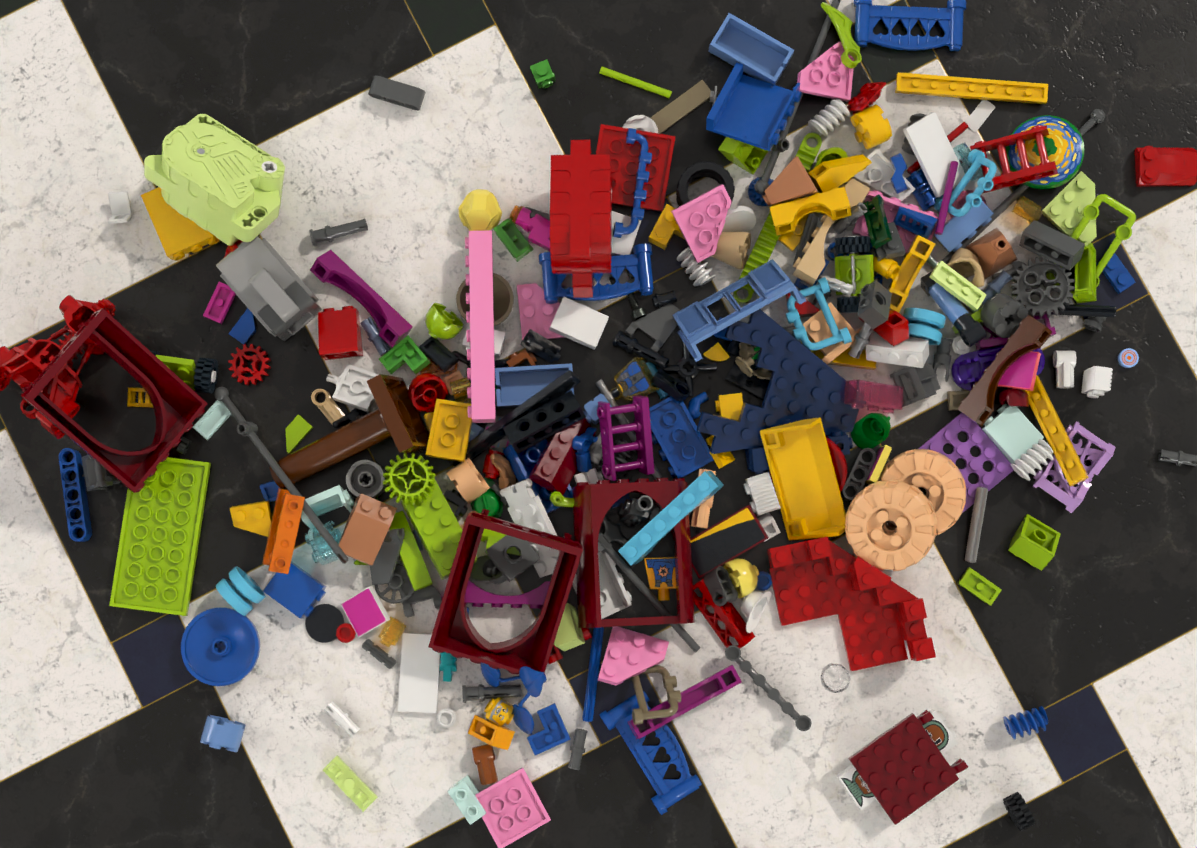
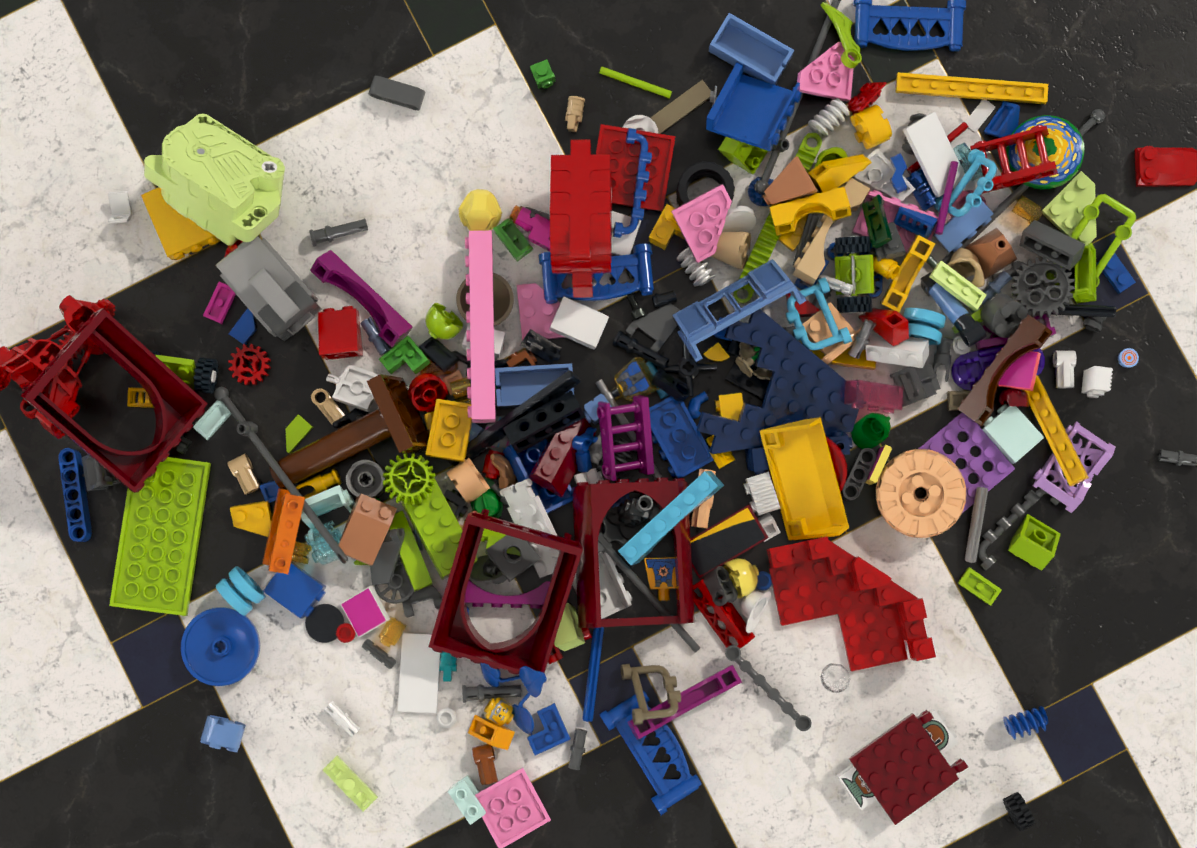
lime arm [550,491,574,508] -> none
bright pink plate [598,626,669,686] -> none
light grey pin [833,202,867,234] -> none
light nougat wheel [845,479,937,571] -> none
dark grey brick [857,280,892,329] -> none
white piece [1011,439,1054,481] -> none
none -> tan piece [227,454,260,495]
none -> clear yellow wheel [291,541,313,564]
none -> yellow piece [296,468,342,499]
none -> tan hinge [565,96,585,132]
none -> dark grey bar [978,488,1060,571]
none -> blue slope [984,101,1020,138]

